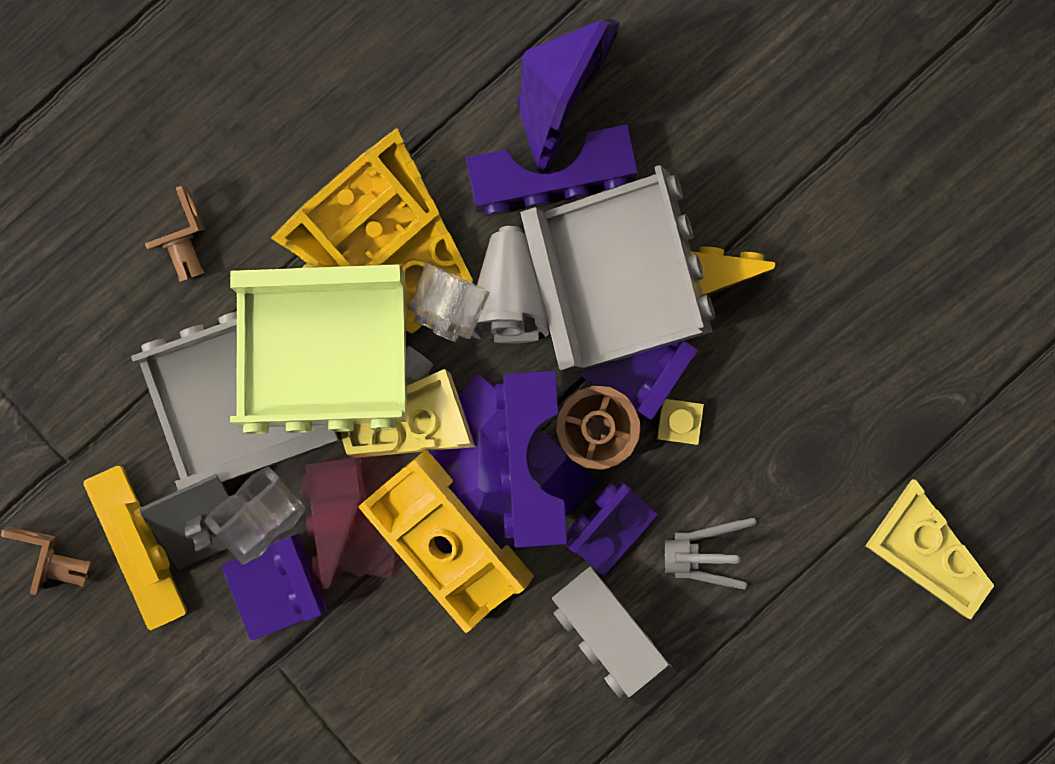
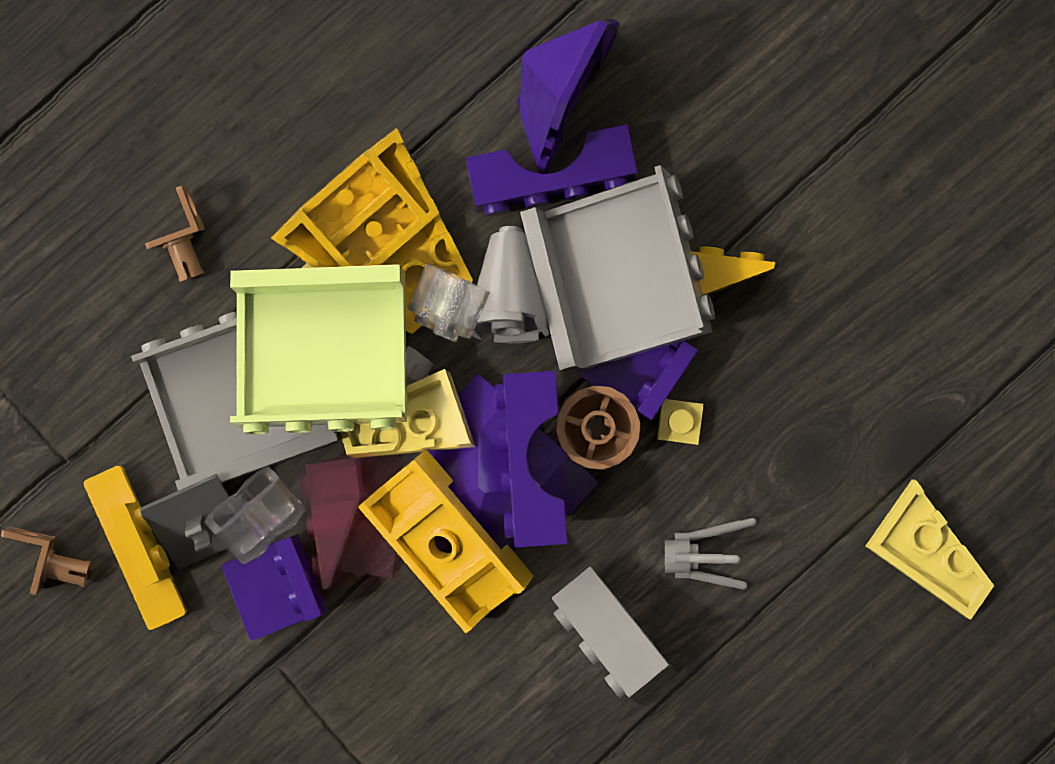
dark purple bracket [566,482,658,576] -> none

